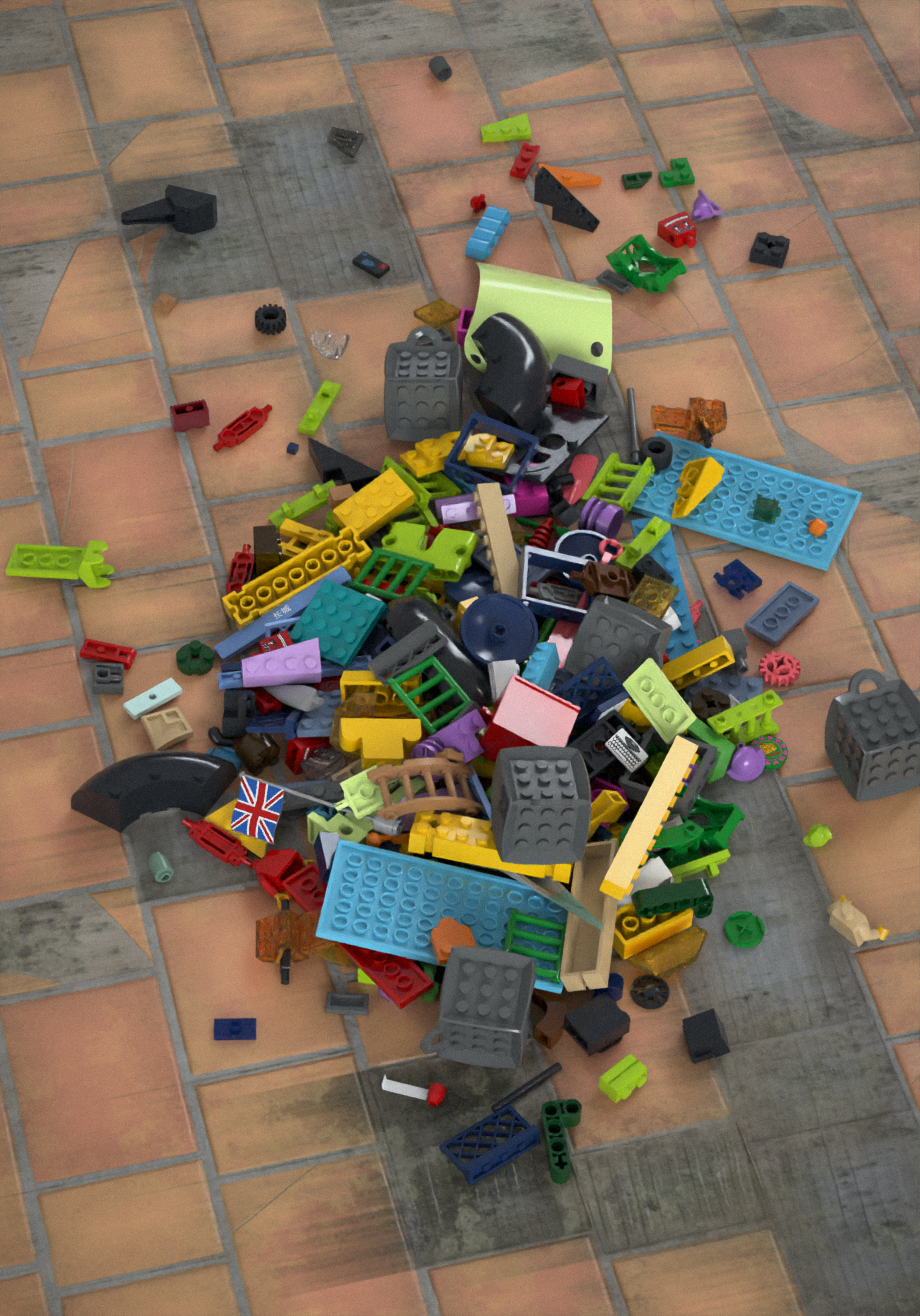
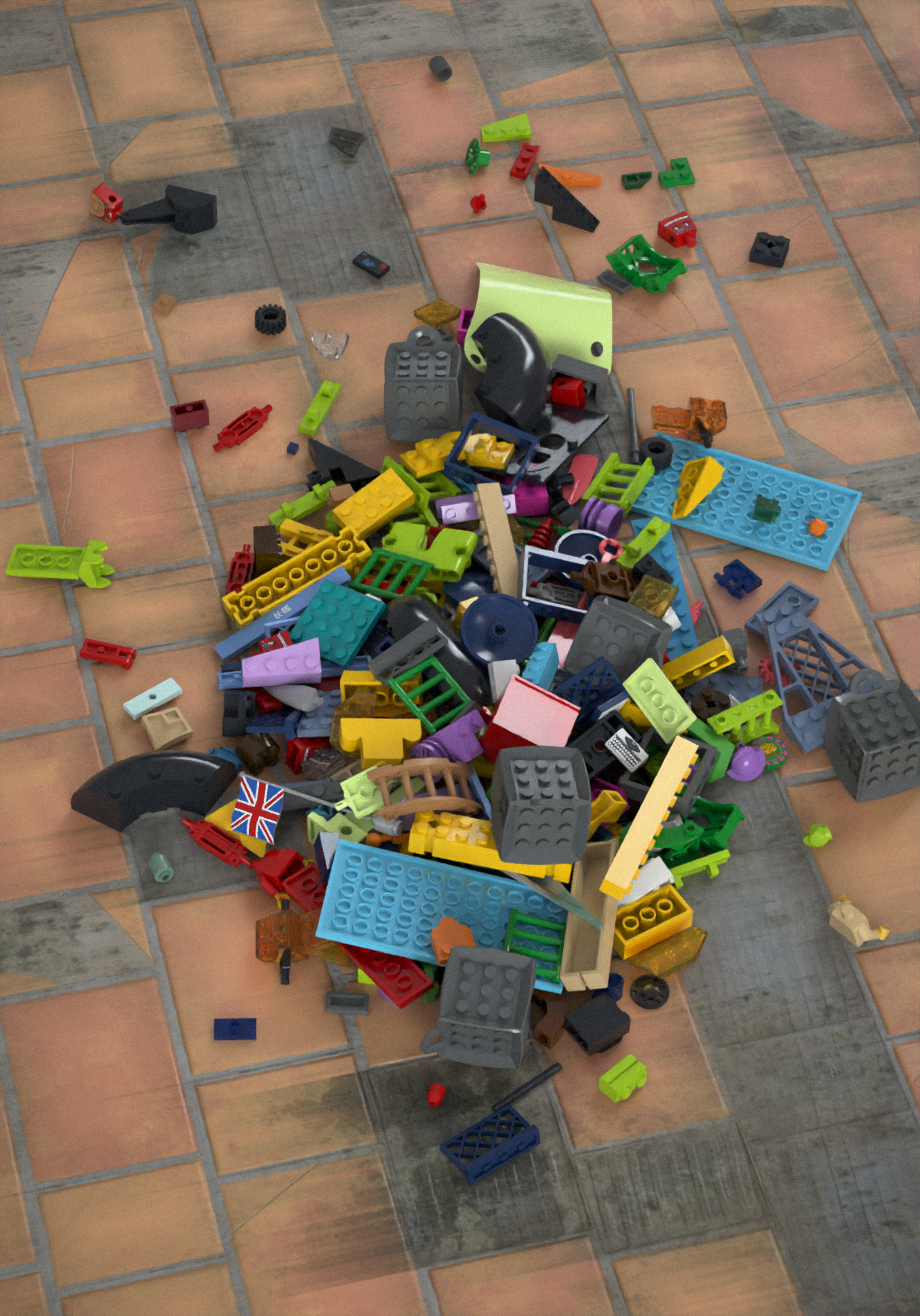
dark grey brick [93,663,124,695] -> none
dark green plate [176,640,215,676] -> none
black arm [208,727,234,747] -> none
white piece [381,1074,428,1100] -> none
medium nougat plate [435,748,464,763] -> none
dark azure brick [465,205,511,261] -> none
dark green beam [541,1099,582,1184] -> none
dark green beam [631,879,714,919] -> none
black plate [682,1008,731,1064] -> none
medium lavender helmet [692,189,723,220] -> none
green tile [724,911,765,948] -> none
none -> red torso [89,182,125,224]
none -> black brick [306,466,334,498]
none -> green wheel [466,138,490,175]
none -> sand blue wing [754,601,877,754]

